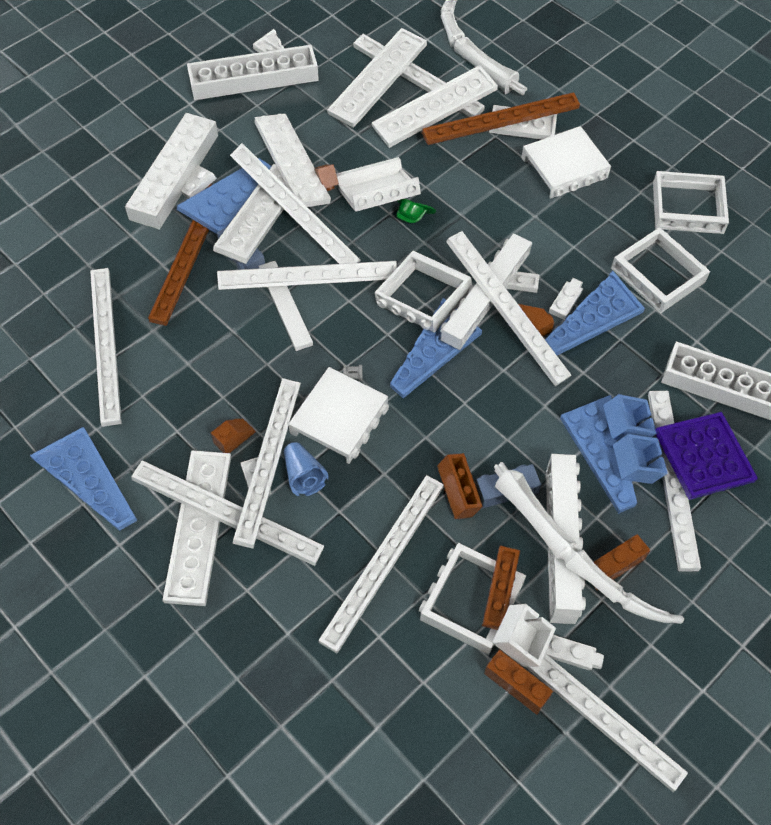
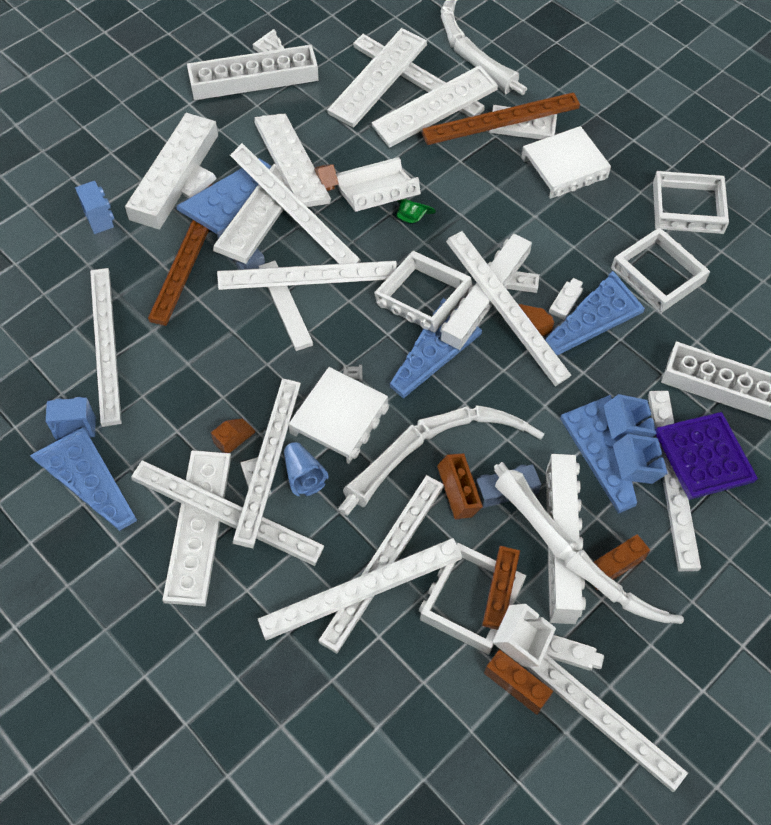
none -> medium blue piece [46,397,96,440]
none -> medium blue piece [75,181,114,234]
none -> white plate [258,538,462,640]
none -> white animal [338,405,545,516]

